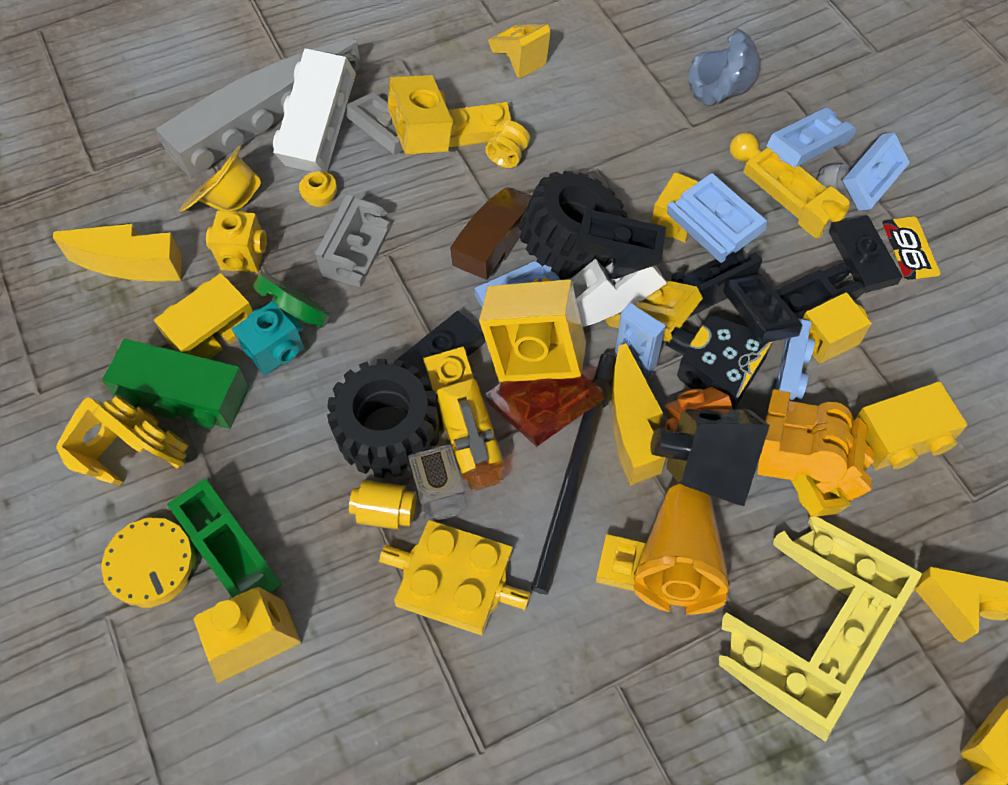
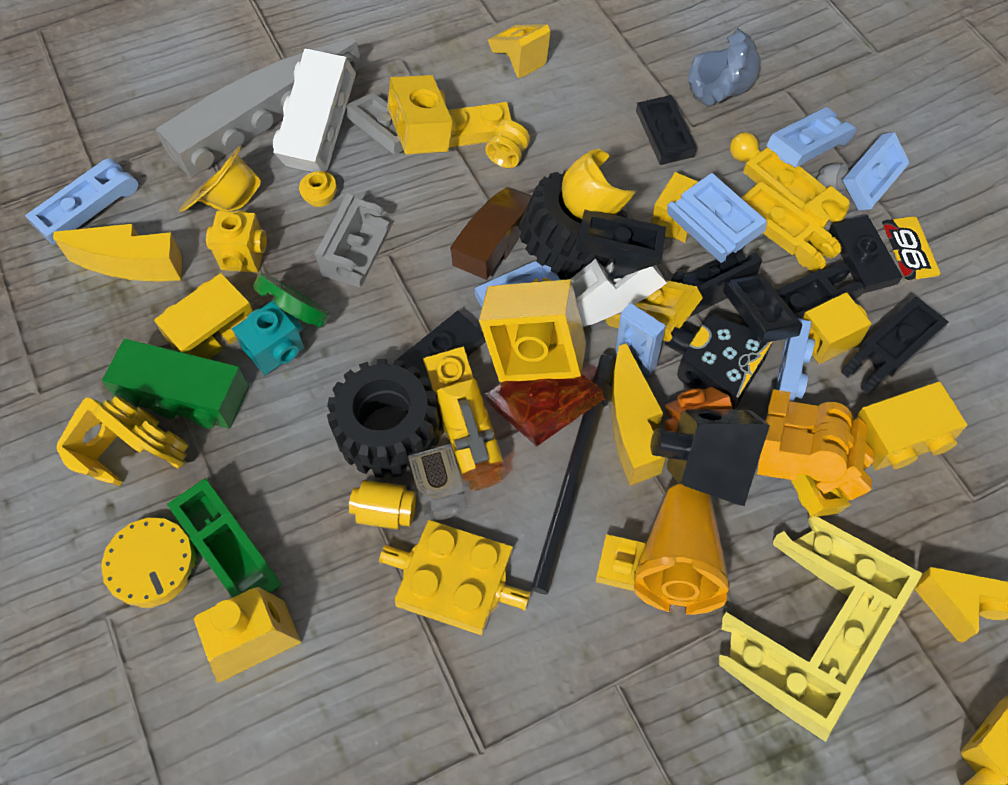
none -> light blue plate [25,158,138,245]
none -> yellow hair [562,148,635,219]
none -> black plate [636,95,697,165]
none -> yellow hinge [741,181,842,272]
none -> black hinge [841,297,949,395]

